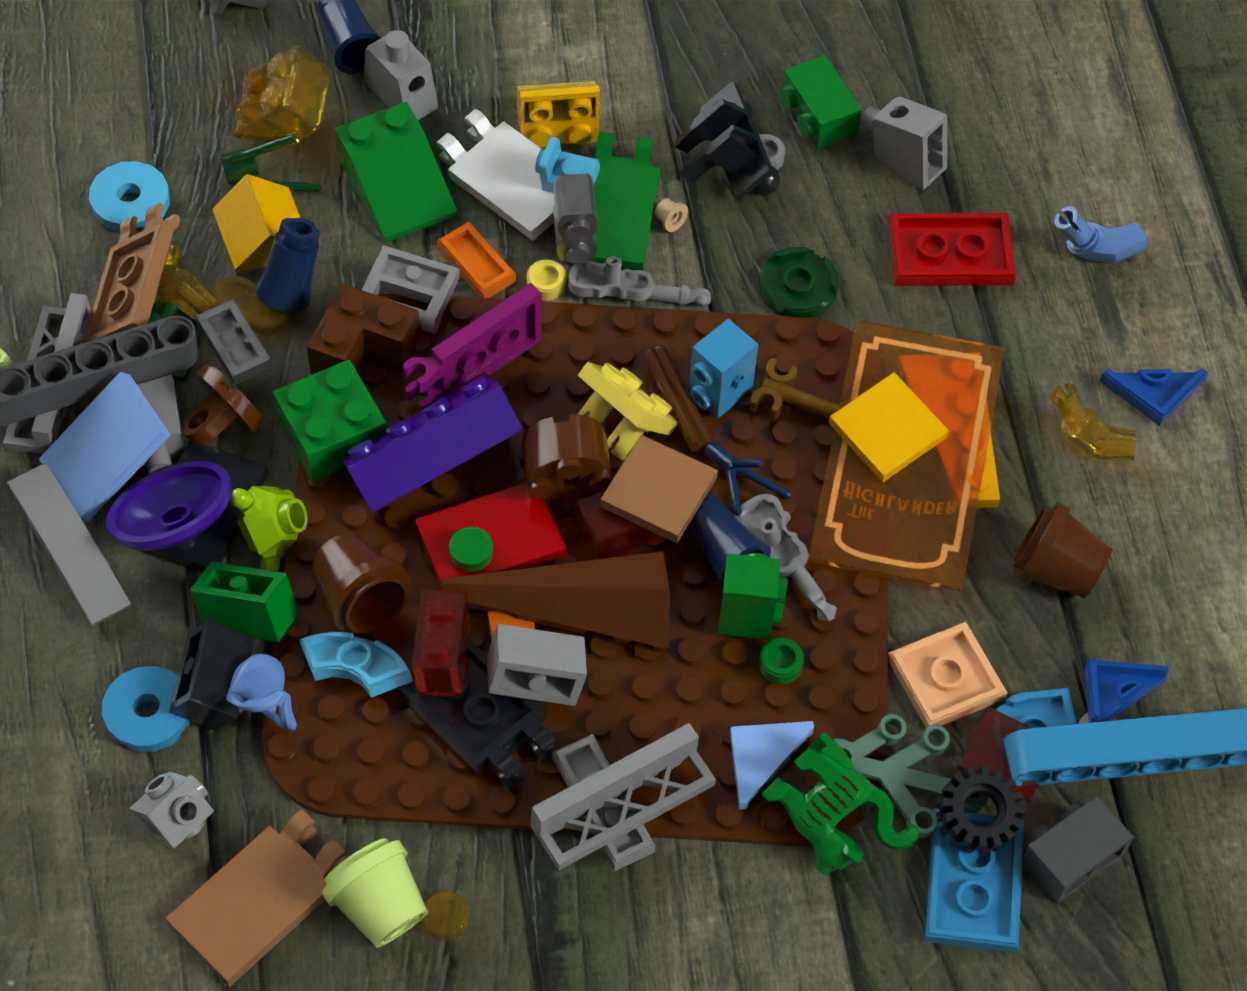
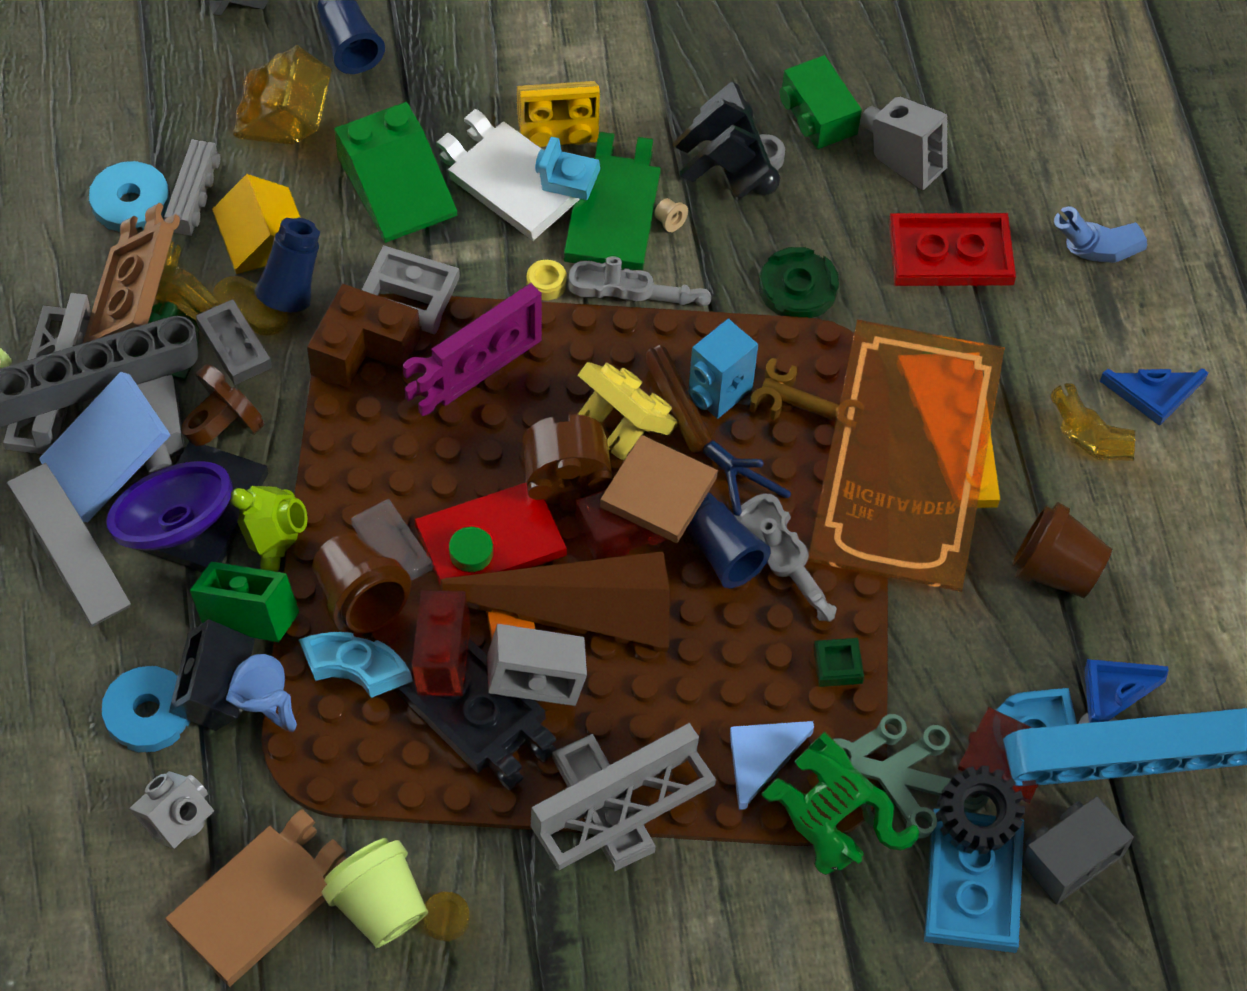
dark green plant [222,134,321,192] -> none
green brick [272,359,387,483] -> none
dark purple wedge [342,371,523,513] -> none
light grey torso [363,30,438,120] -> none
orange tile [436,222,516,298] -> none
flat silver brick [553,173,598,263] -> none
green brick [718,553,788,640] -> none
green tile [759,638,804,684] -> none
yellow tile [829,372,949,483] -> none
light nougat tile [888,621,1007,729] -> none
none -> light grey piece [164,139,220,236]
none -> clear tile [351,498,433,581]
none -> dark green tile [813,638,864,687]

